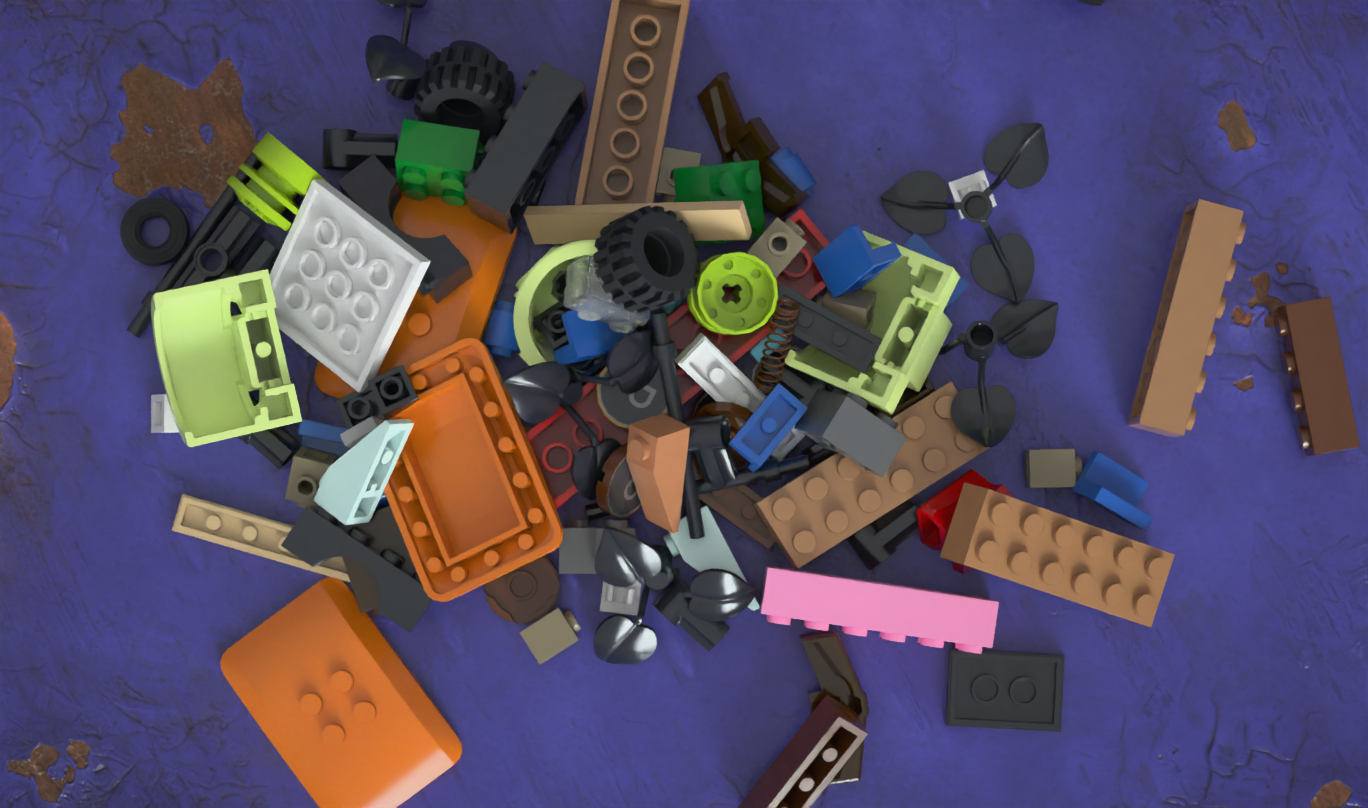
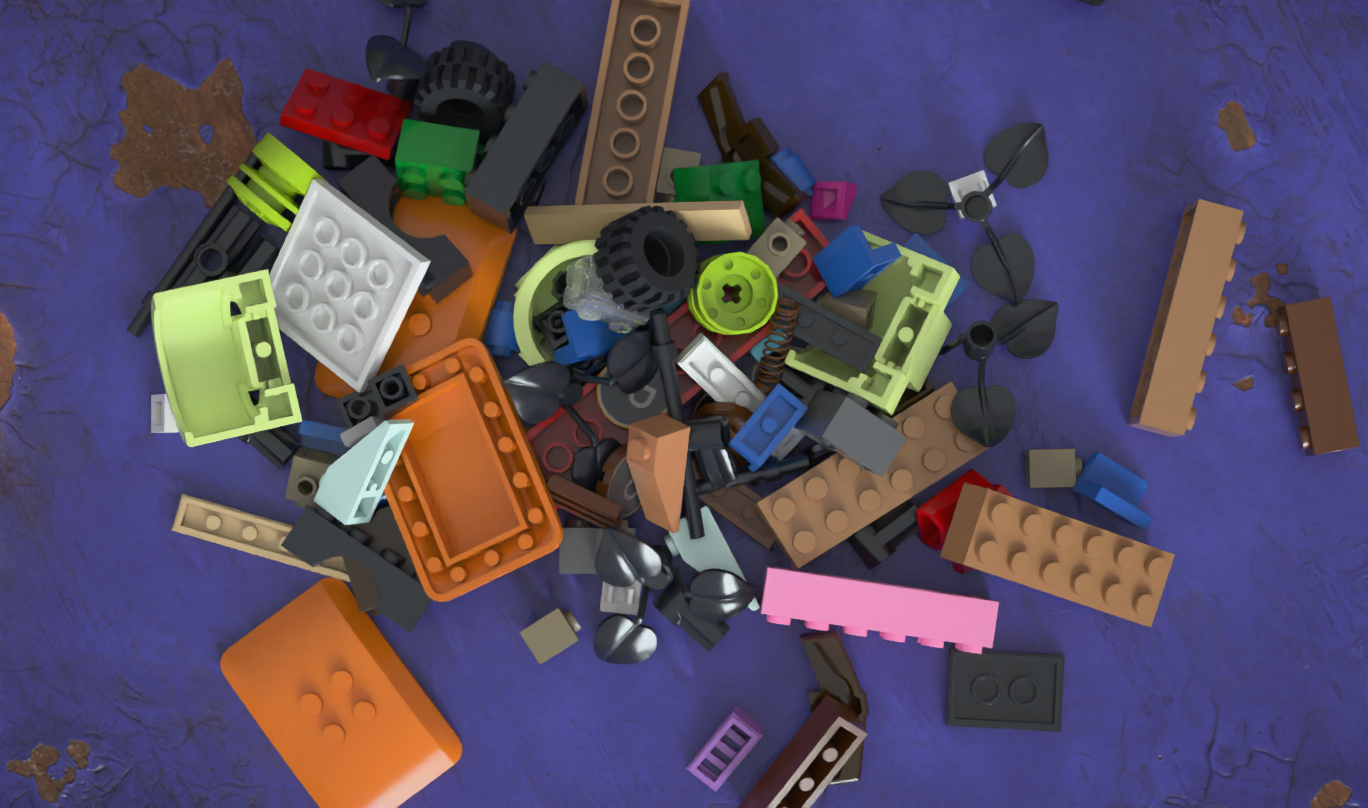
black tyre [120,197,190,266] -> none
reddish brown tile [484,556,560,624] -> none
none -> red plate [279,68,413,160]
none -> reddish brown tile [546,474,622,529]
none -> medium lavender slope [686,705,765,792]
none -> dark pink slope [810,181,857,220]

